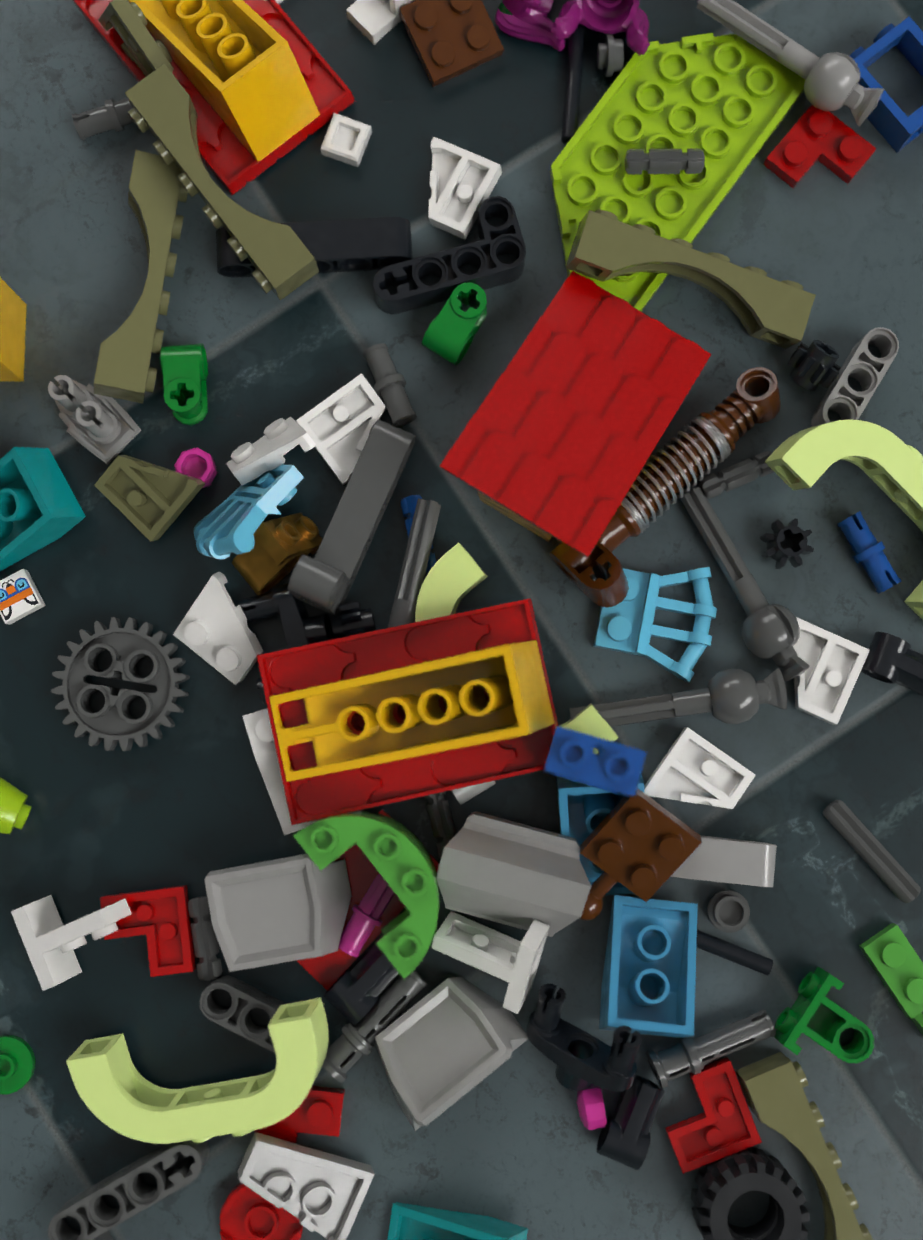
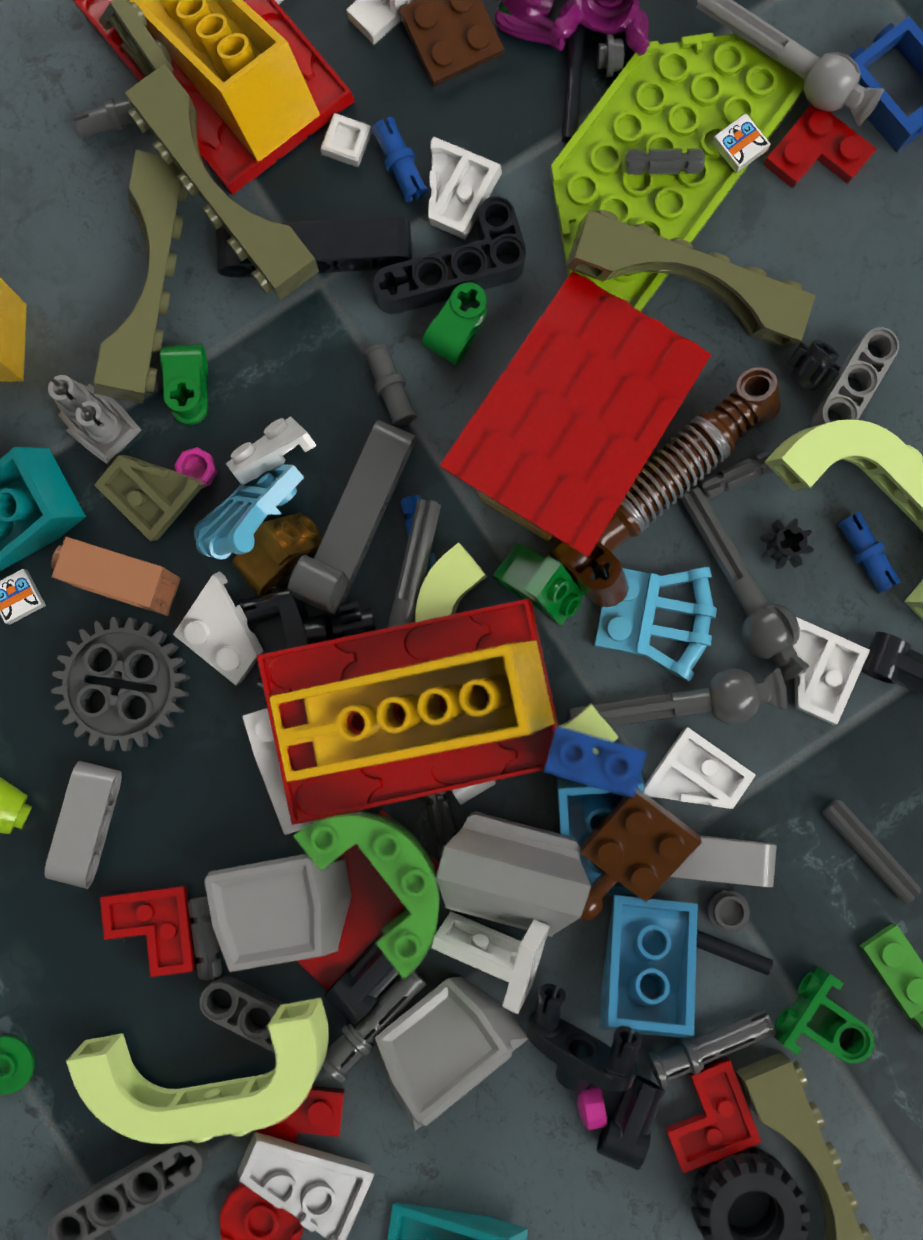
white bracket [11,895,132,991] -> none
white wing [296,373,386,485] -> none
dark pink axle [338,873,395,957] -> none
none -> light grey beam [44,761,122,889]
none -> nougat window [51,537,181,616]
none -> blue pin [371,117,428,202]
none -> green pin [492,543,584,627]
none -> tile [712,114,771,173]

